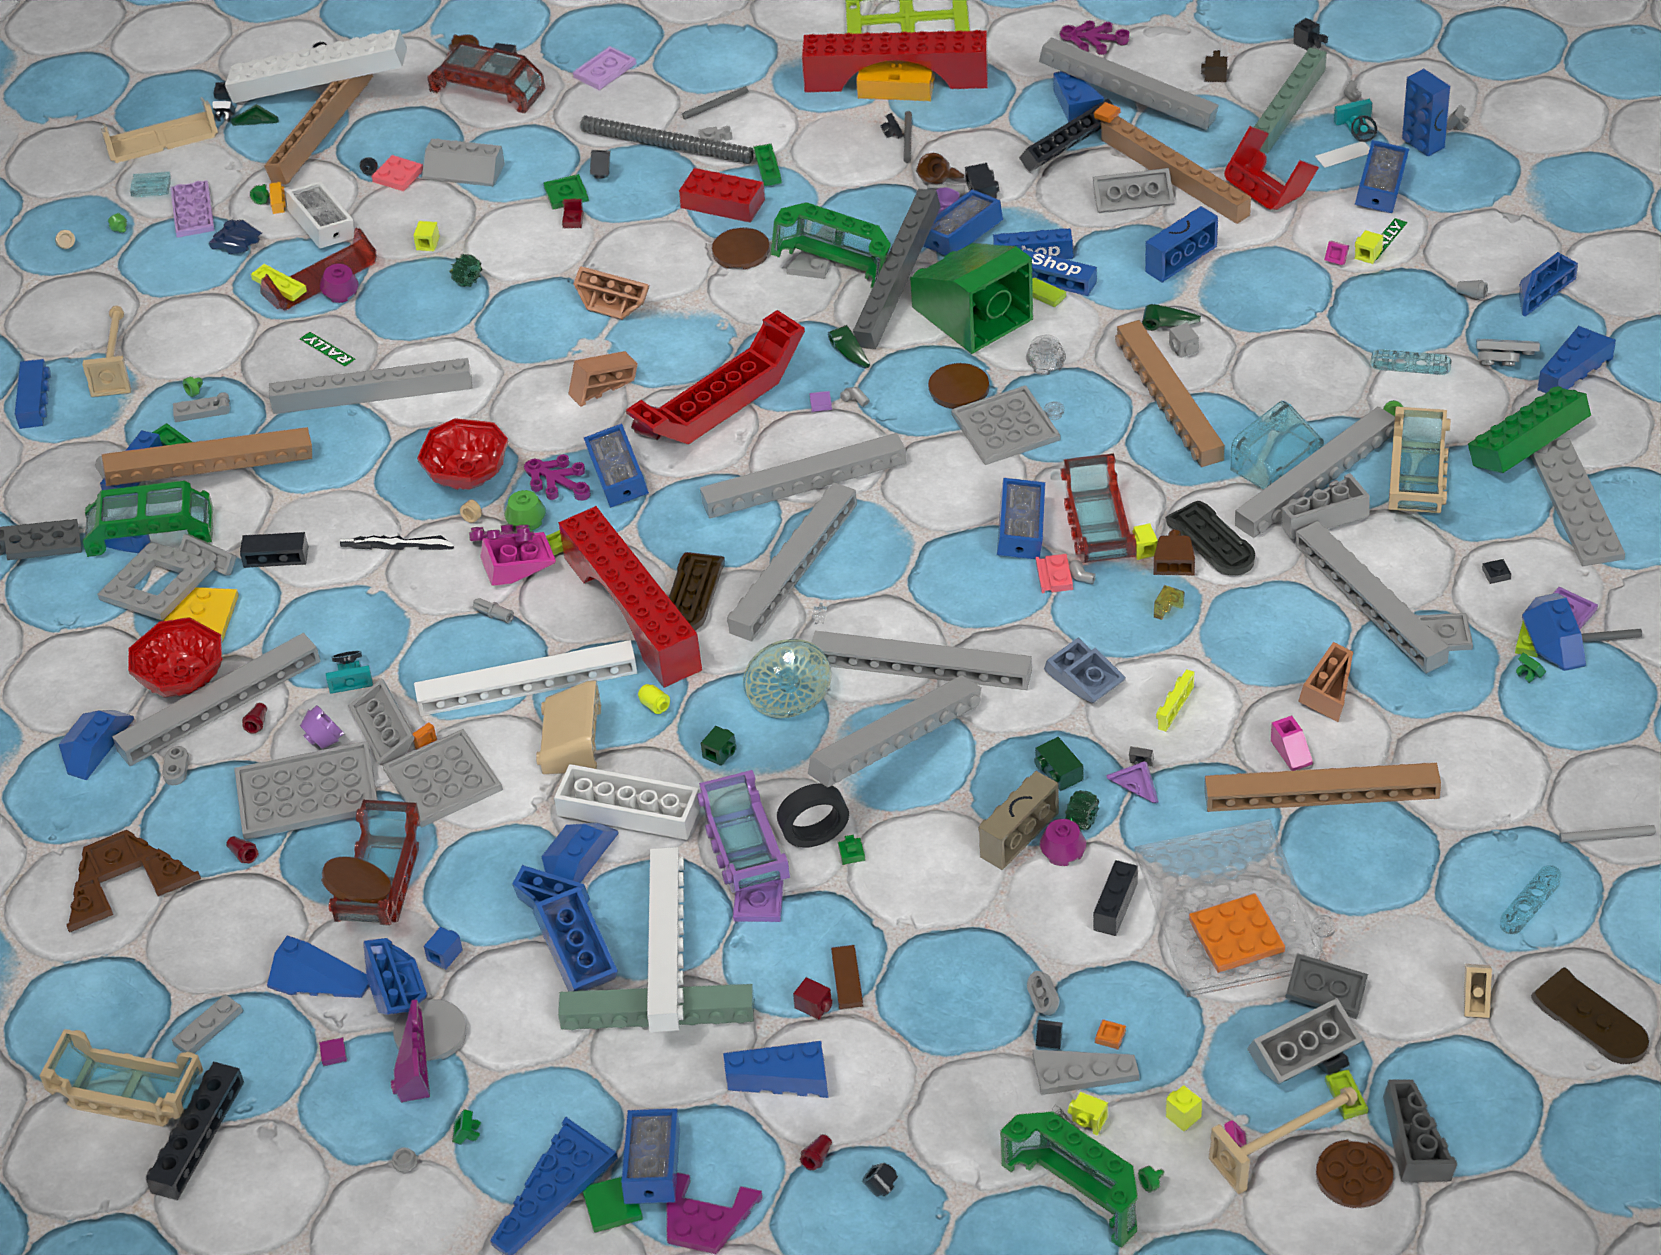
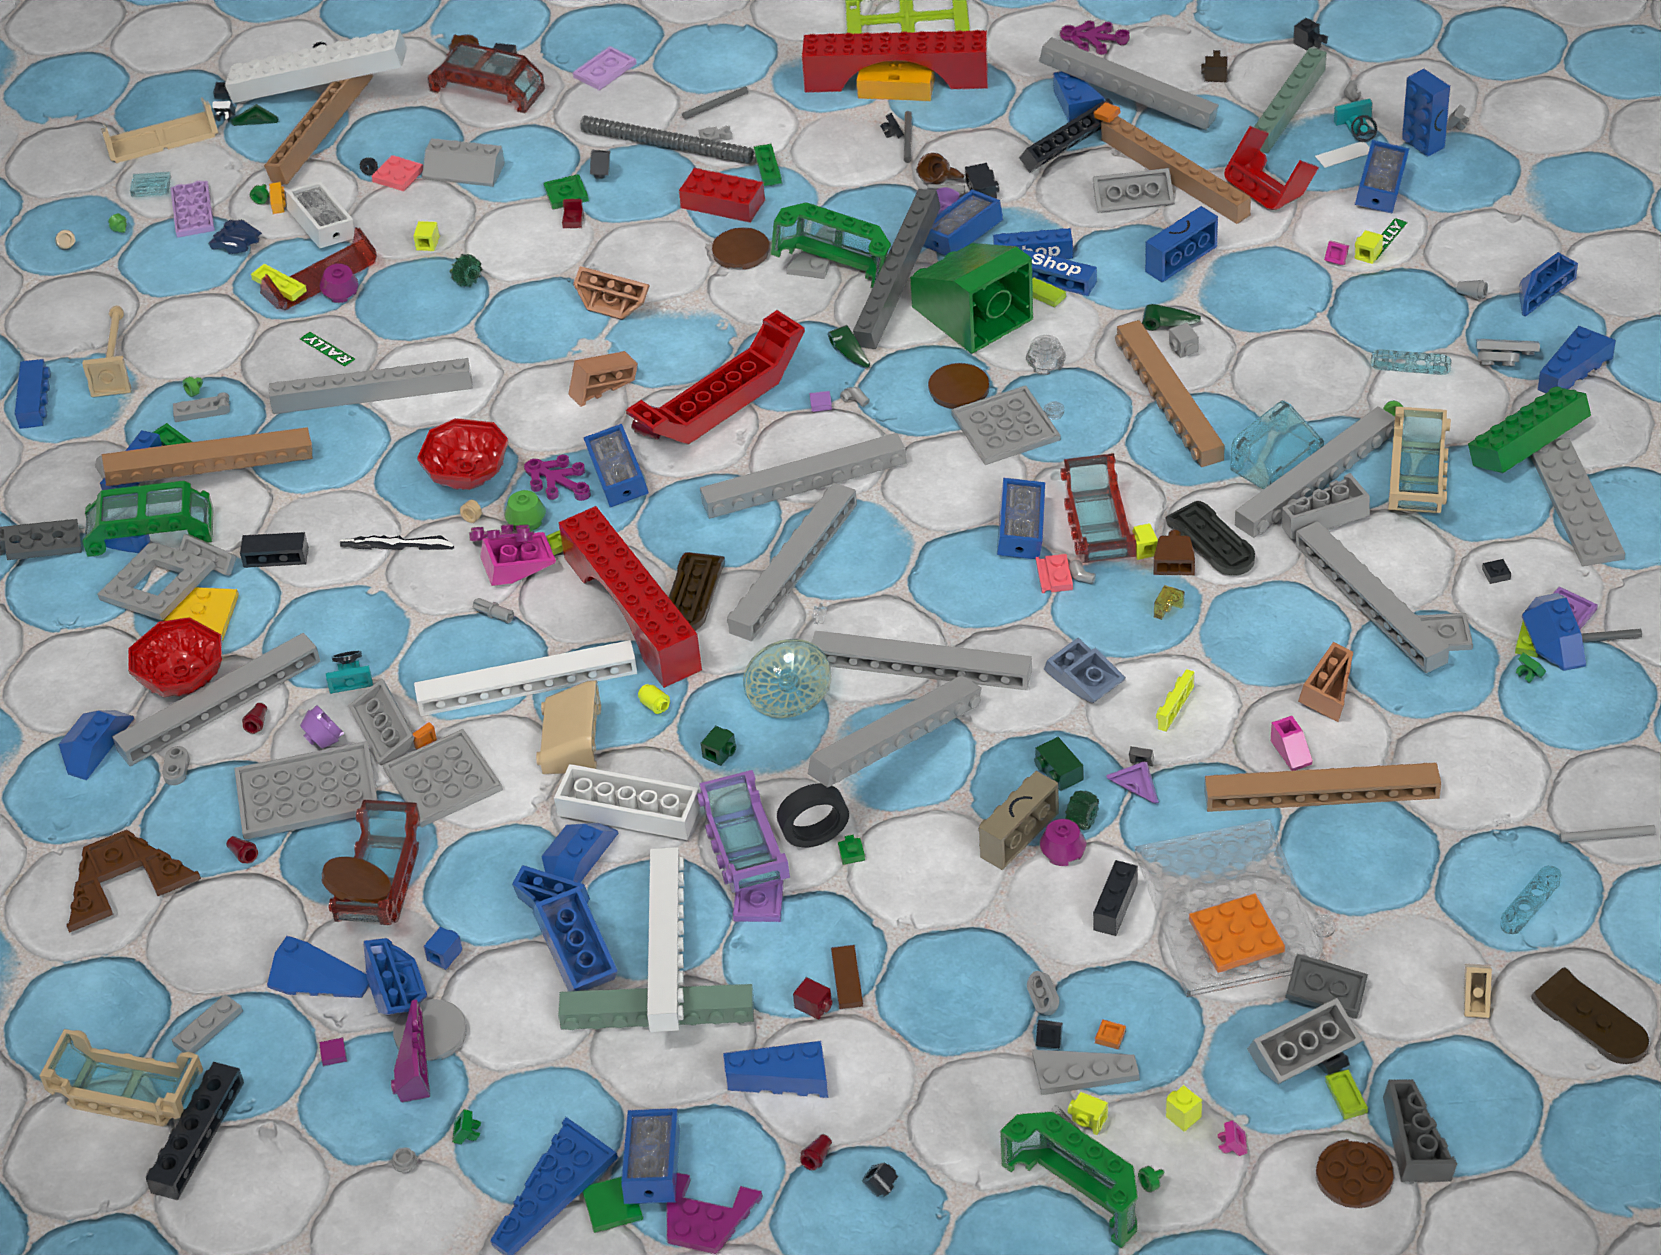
tan tile [1209,1087,1358,1195] -> none

